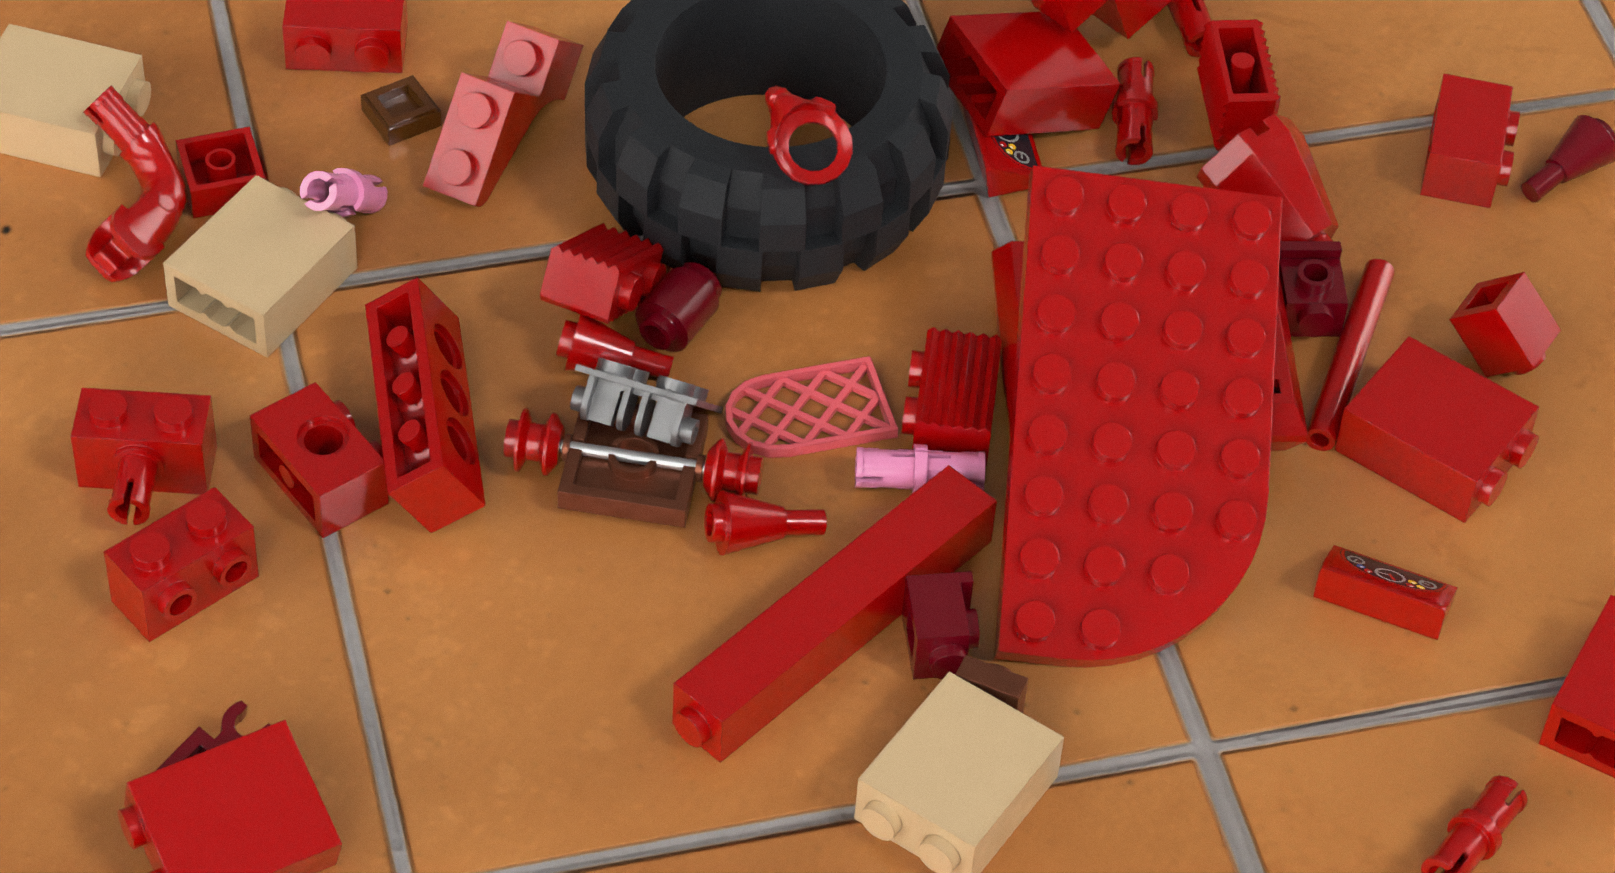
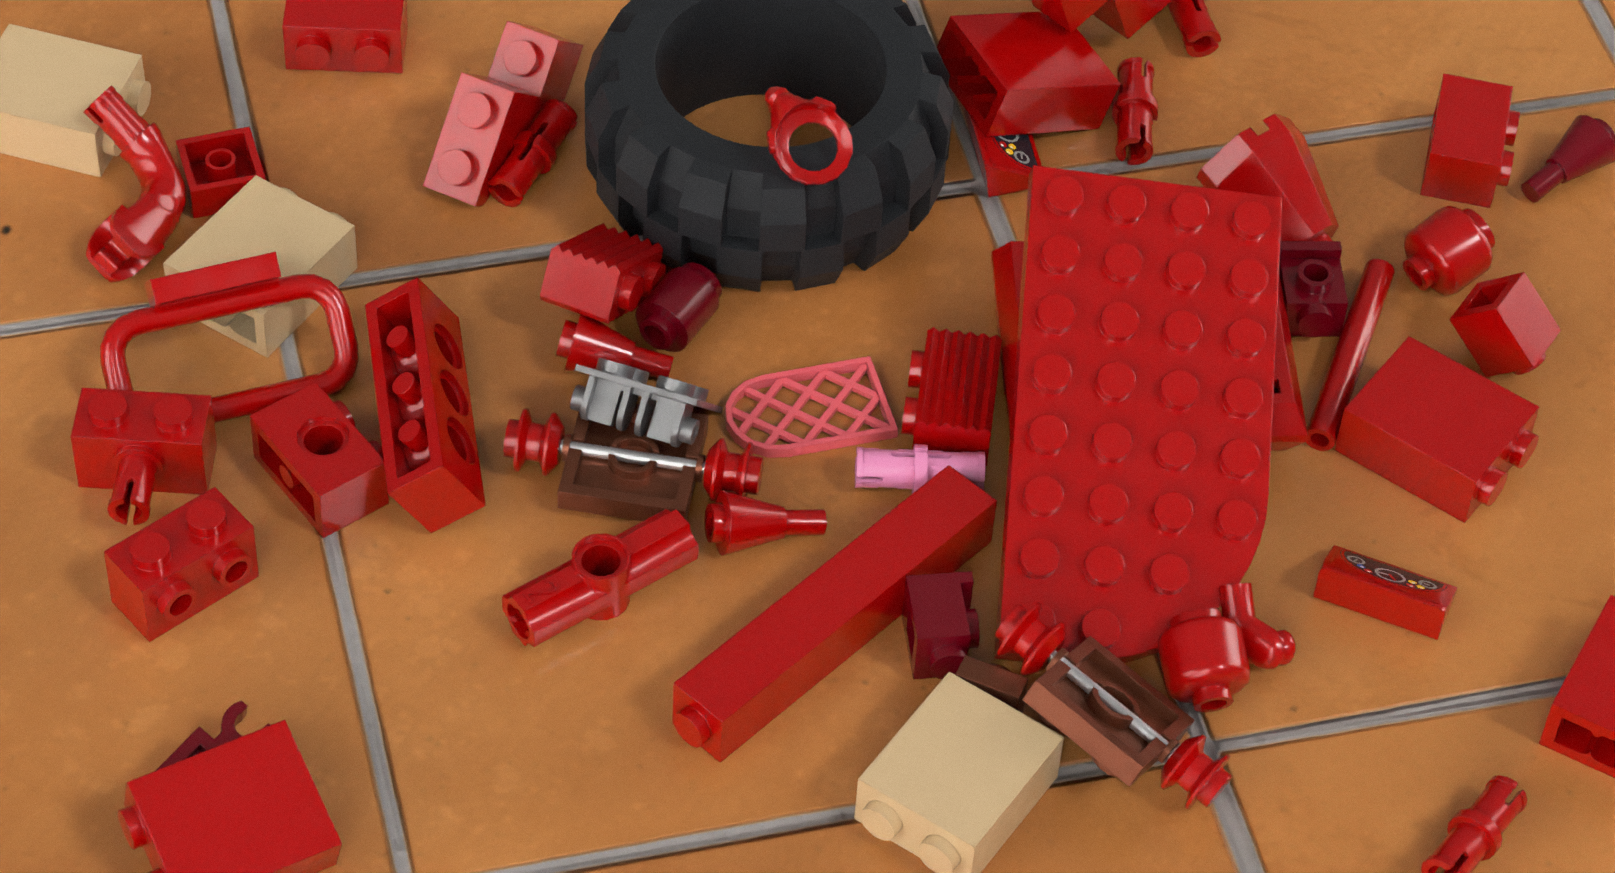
bright pink pin [300,168,388,217] -> none
reddish brown tile [361,75,442,146] -> none
red brick [1197,19,1281,152] -> none
none -> red bar [100,252,359,423]
none -> red pin [488,99,578,207]
none -> red piece [502,509,699,647]
none -> copper plate [995,602,1232,810]
none -> red head [1158,608,1250,712]
none -> red arm [1219,583,1296,669]
none -> red head [1403,206,1495,296]

